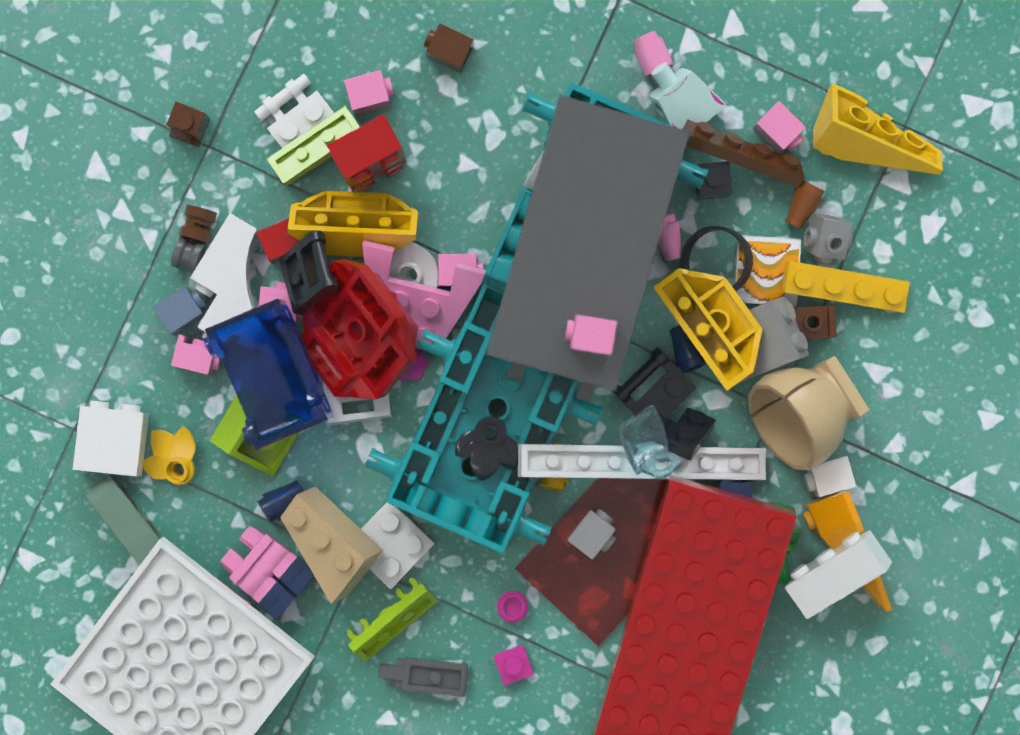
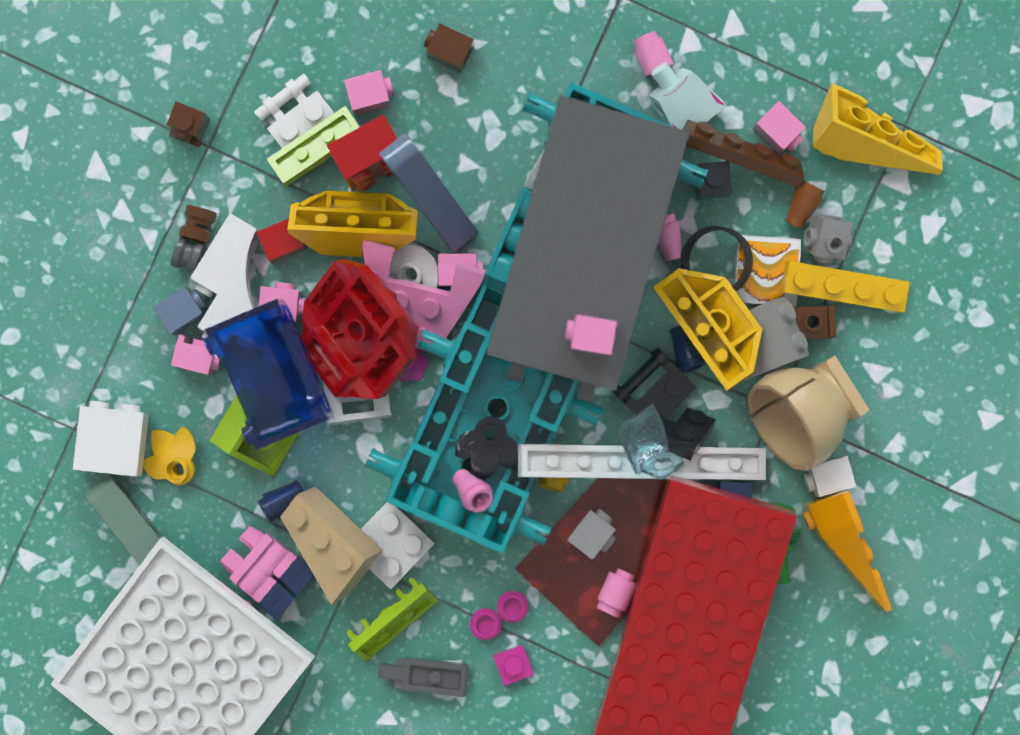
black plate [279,231,339,315] -> none
white wedge [785,530,892,619] -> none
none -> sand blue beam [379,133,479,253]
none -> bright pink cone [452,469,493,512]
none -> dark pink plate [470,608,501,640]
none -> bright pink brick [596,568,637,618]

